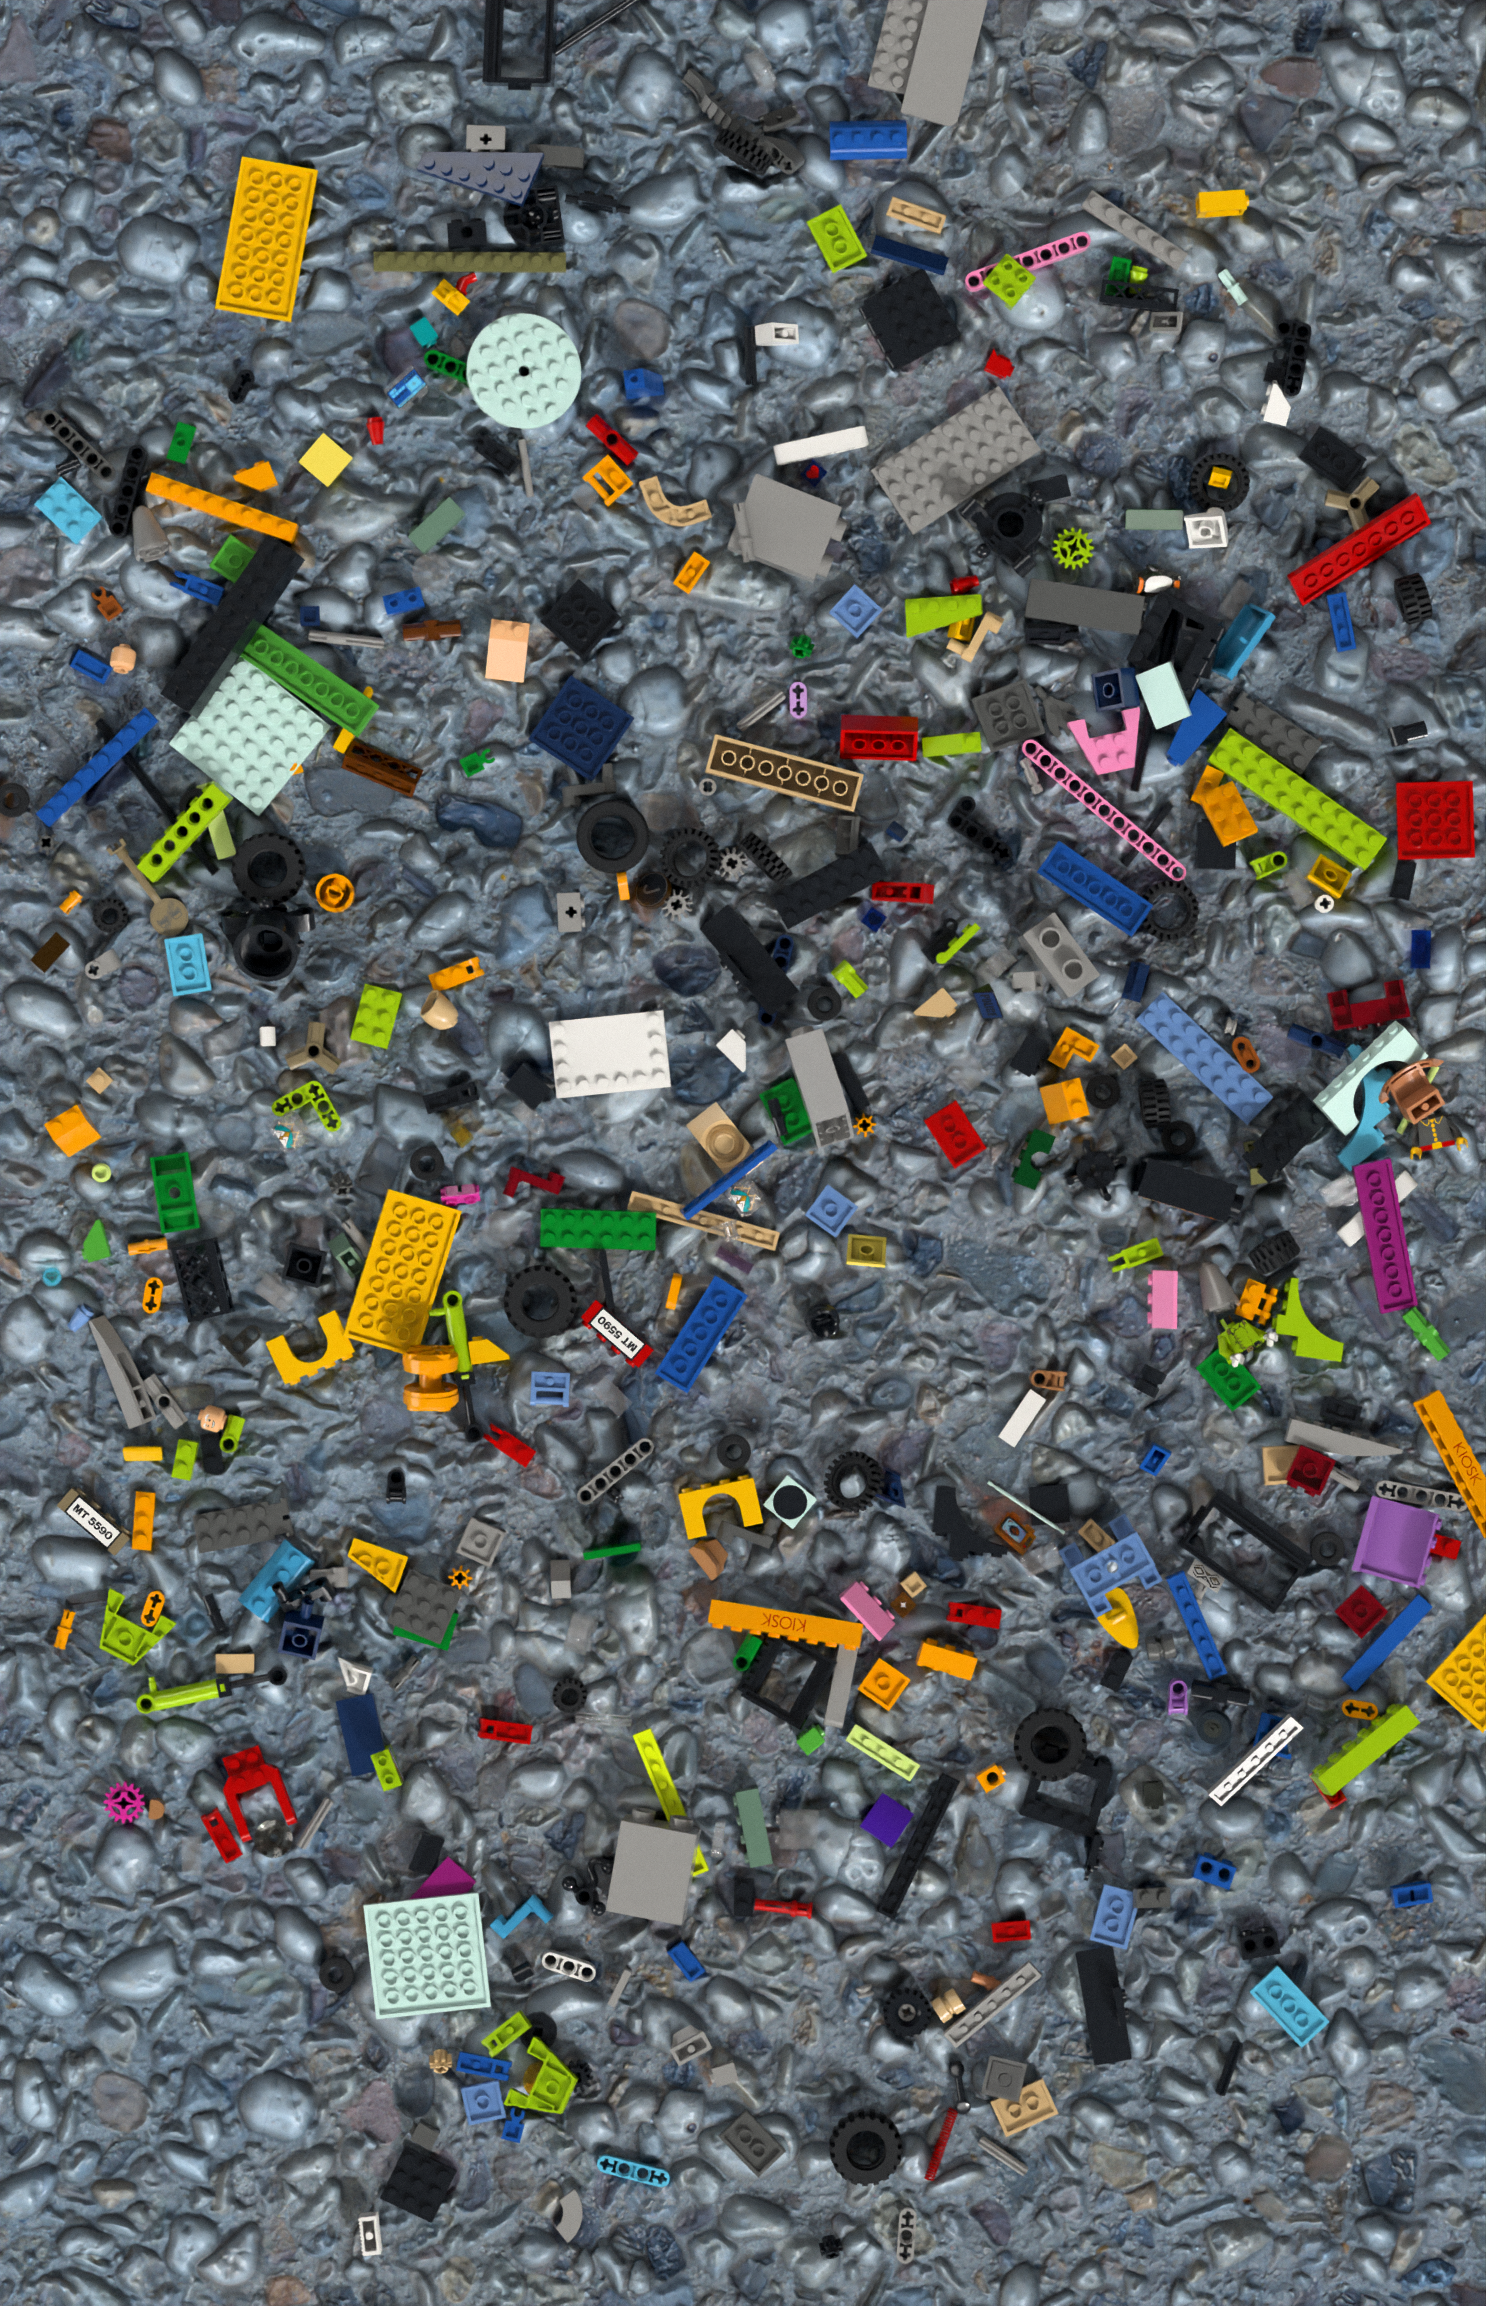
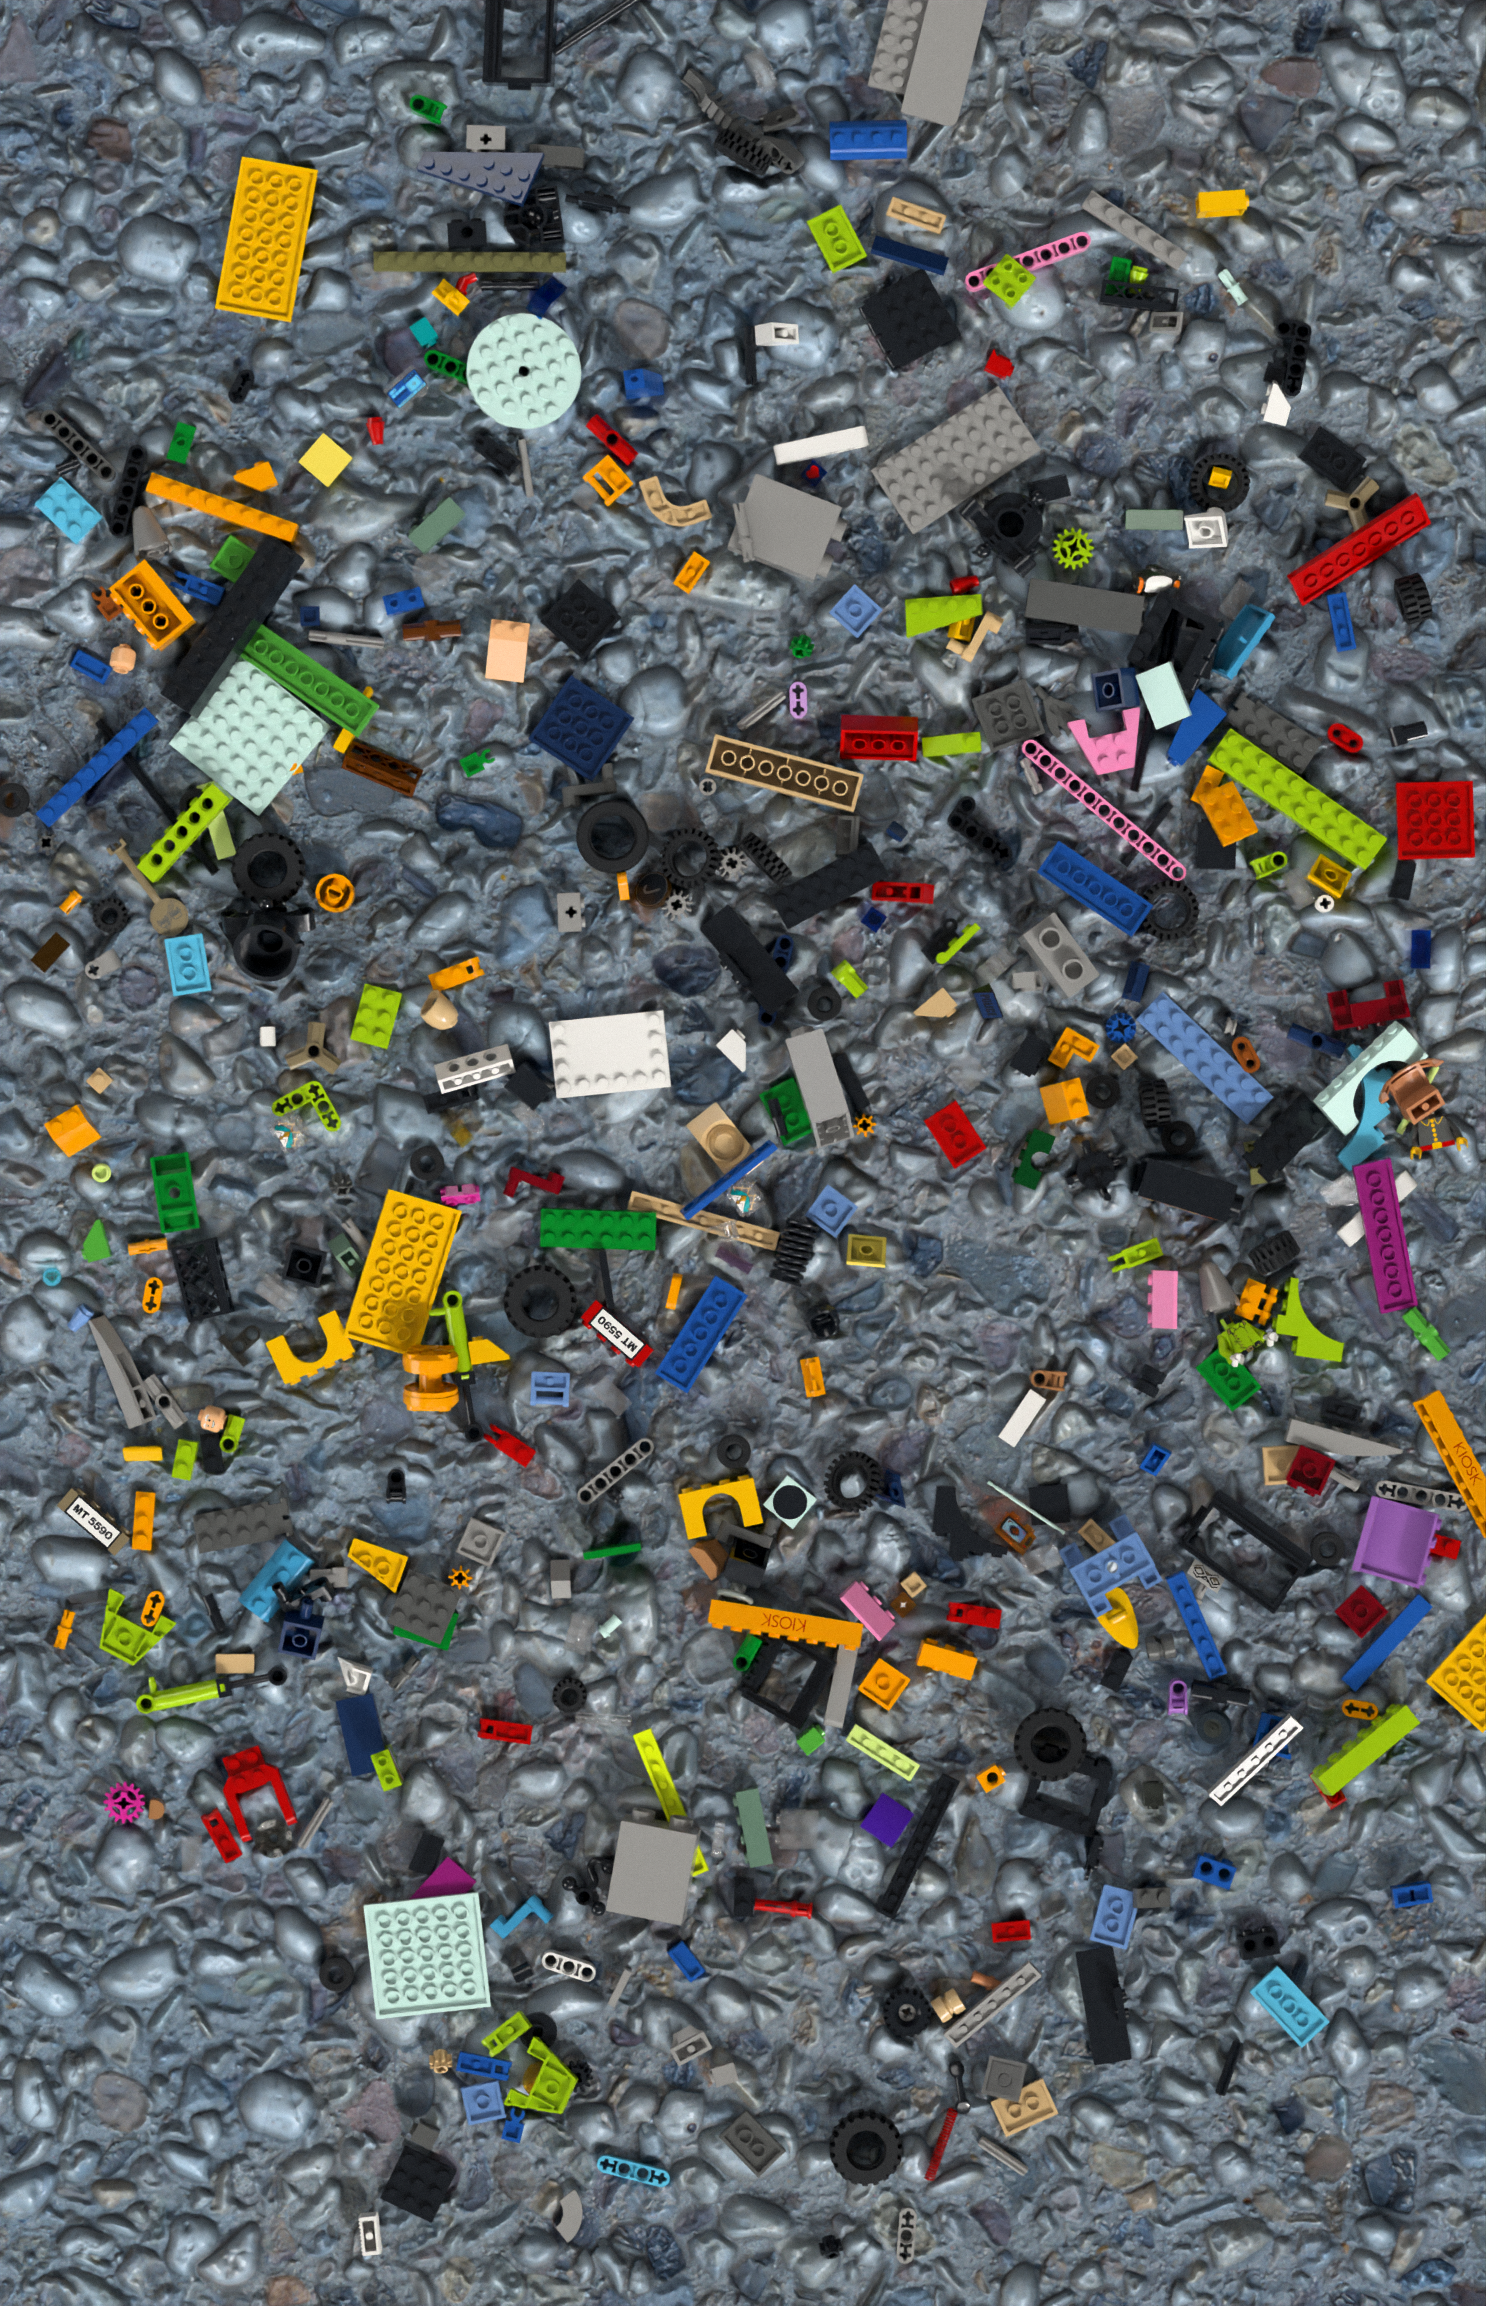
none -> light orange brick [109,559,197,652]
none -> green piece [410,95,448,125]
none -> white brick [434,1044,516,1094]
none -> black pin [481,277,539,292]
none -> clear blue slope [526,276,567,320]
none -> light aqua pin [598,1614,622,1638]
none -> black piece [717,1538,771,1606]
none -> black piece [769,1217,820,1287]
none -> light orange hinge [800,1356,826,1397]
none -> blue gear [1105,1013,1136,1043]
none -> red plate [1327,723,1363,753]

